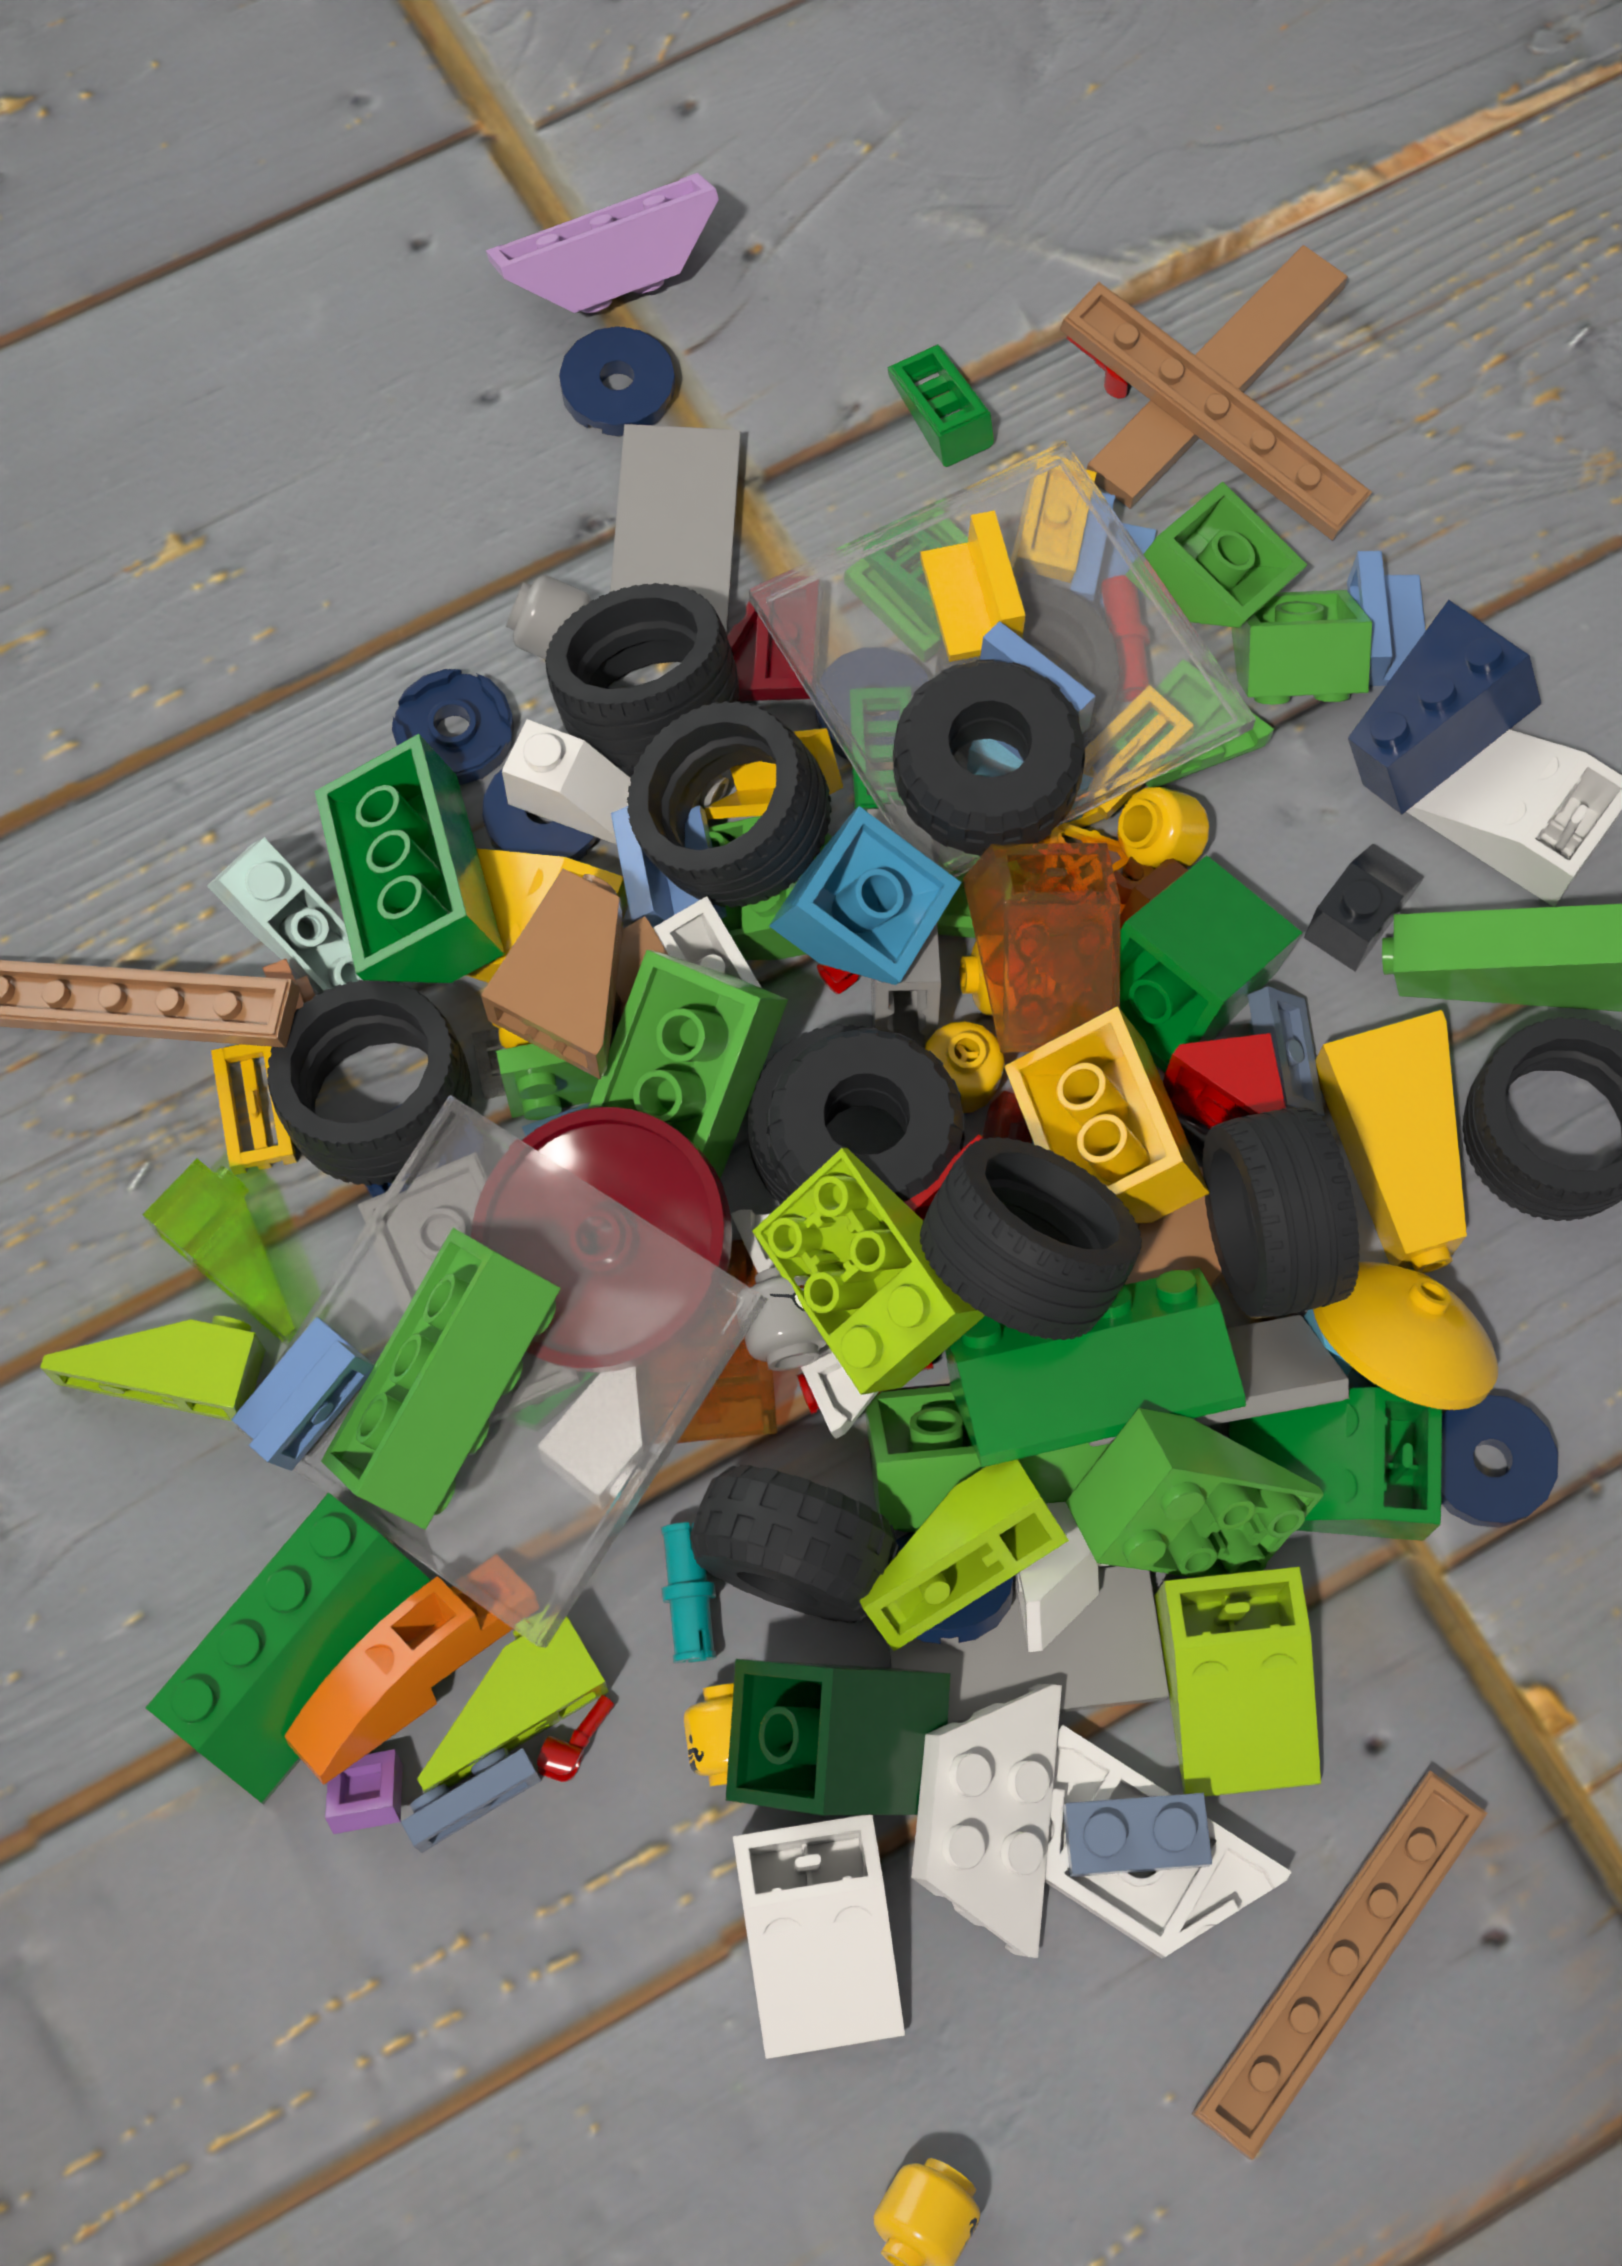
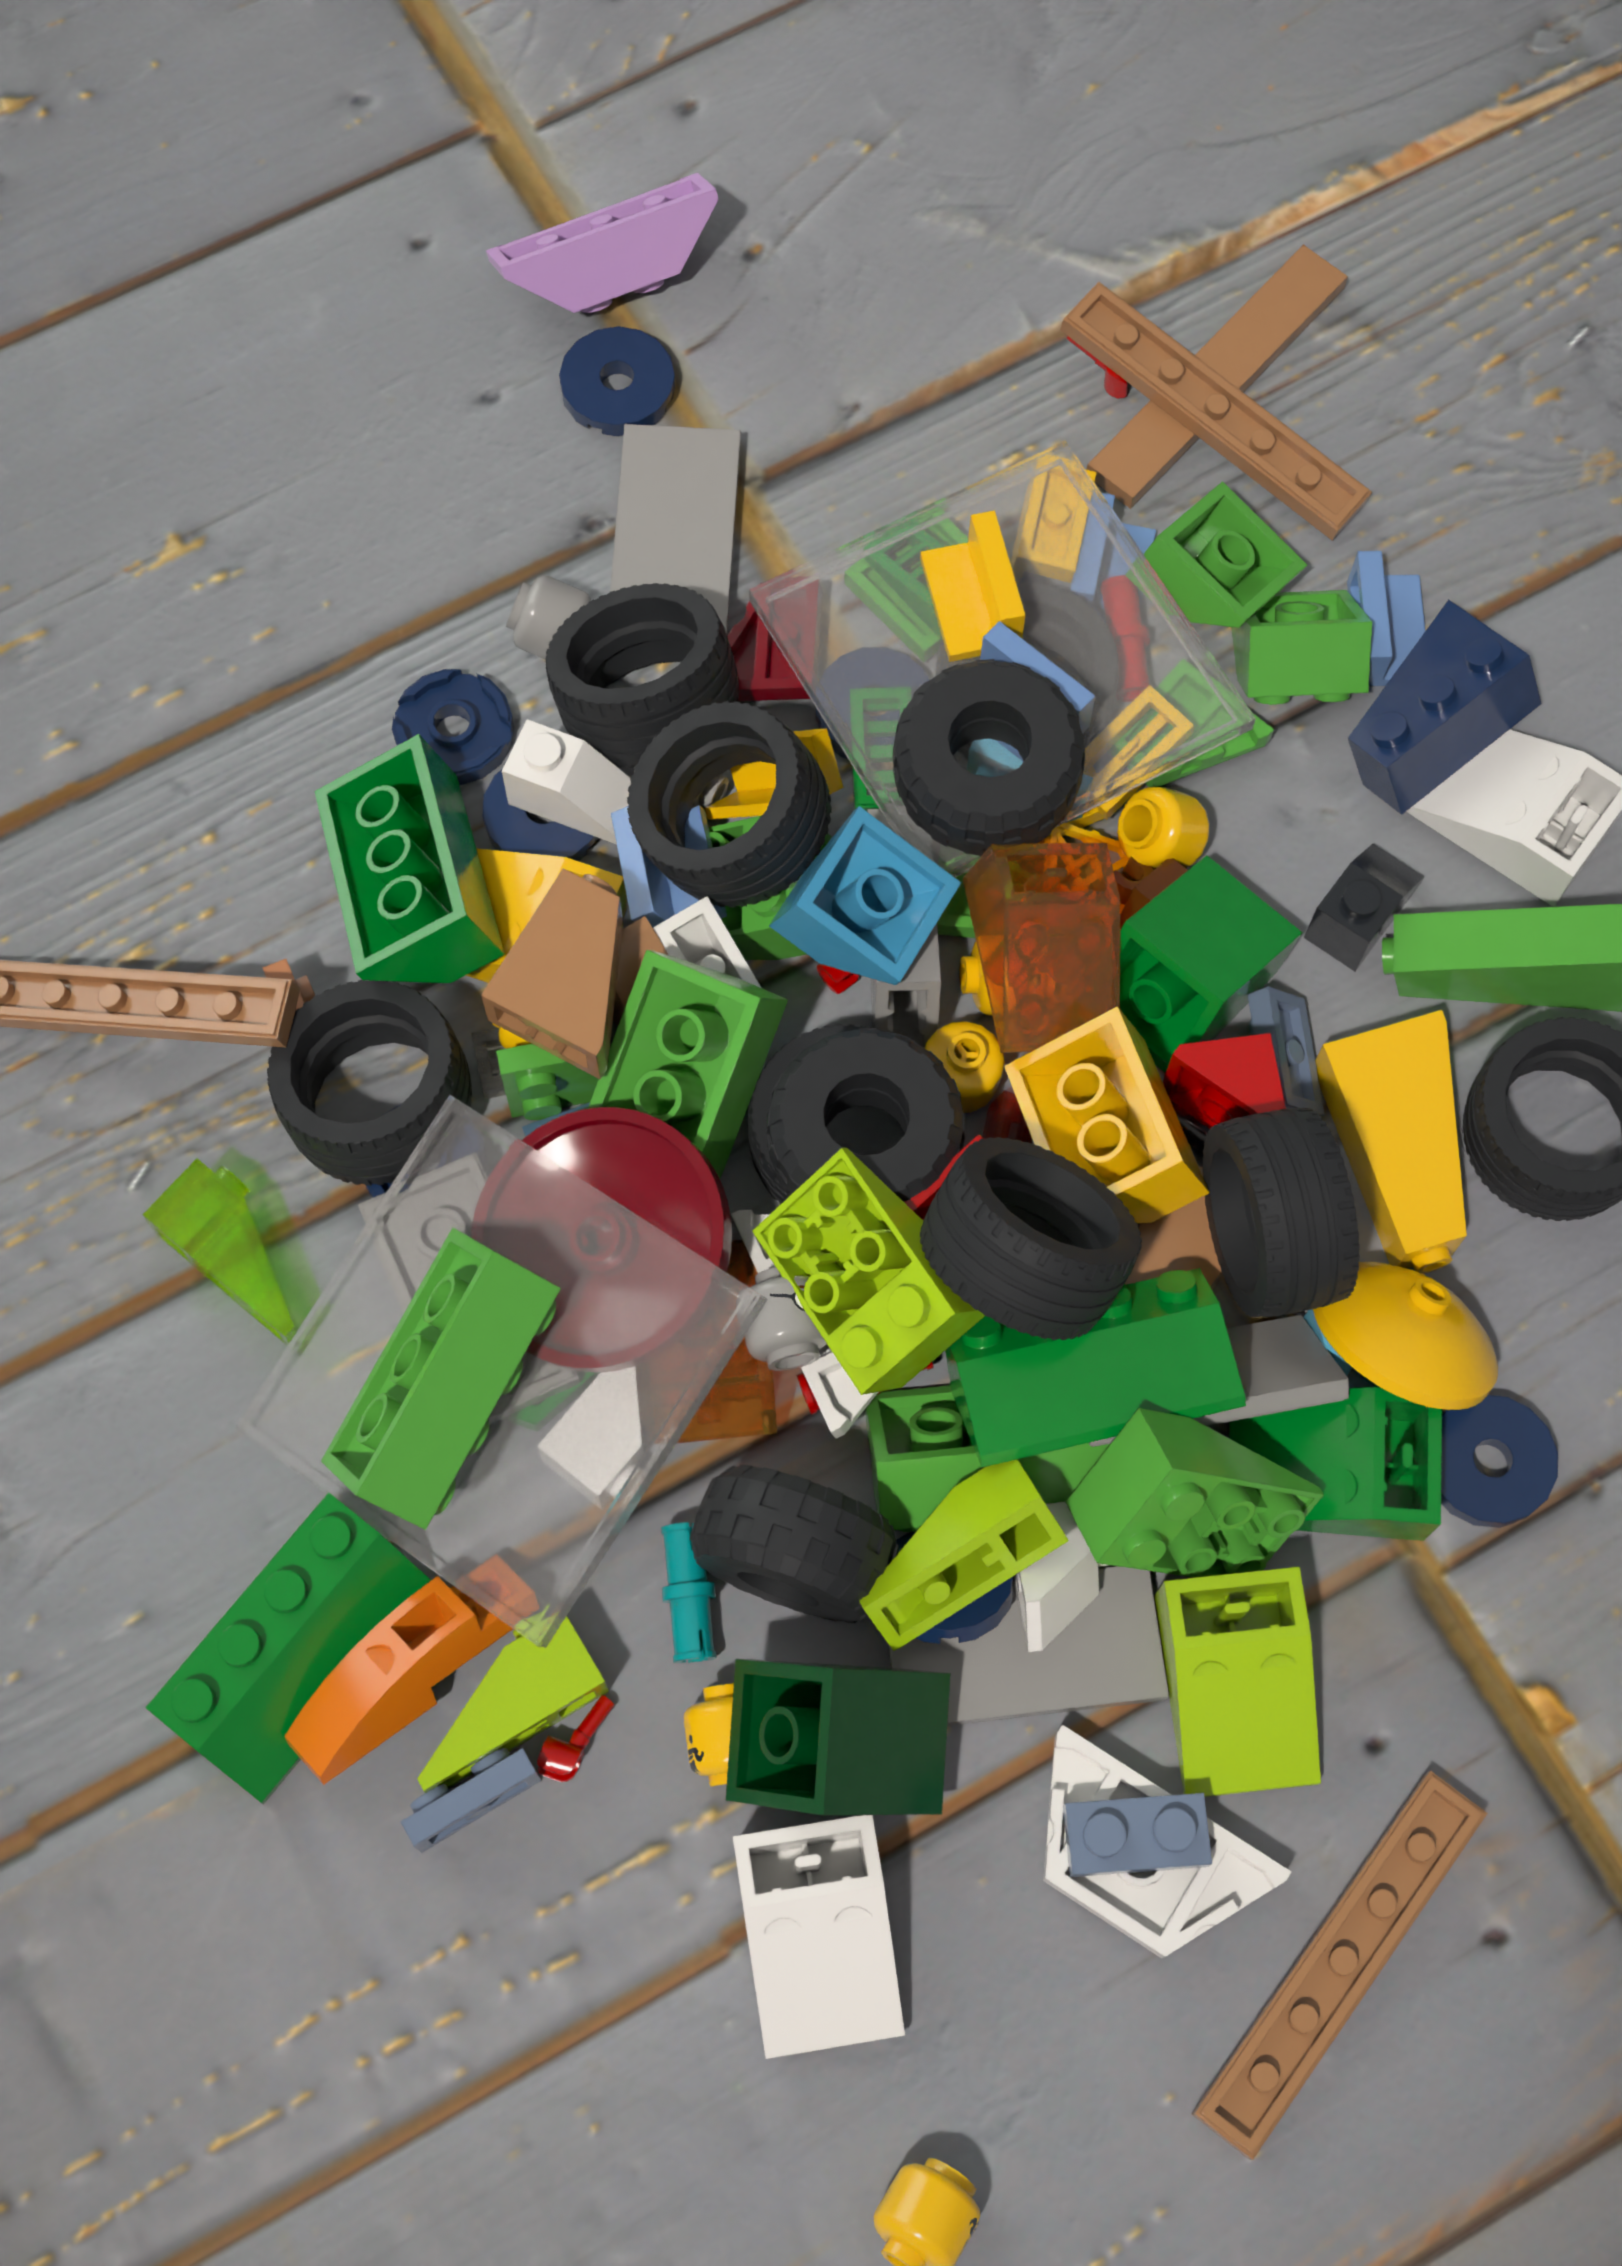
lime slope [40,1316,266,1422] -> none
light aqua slope [207,837,389,994] -> none
yellow tile [211,1044,297,1175] -> none
medium blue panel [231,1316,375,1471] -> none
medium lavender plate [325,1749,403,1834] -> none
green slope [887,344,994,467] -> none
white wing [911,1684,1062,1958] -> none

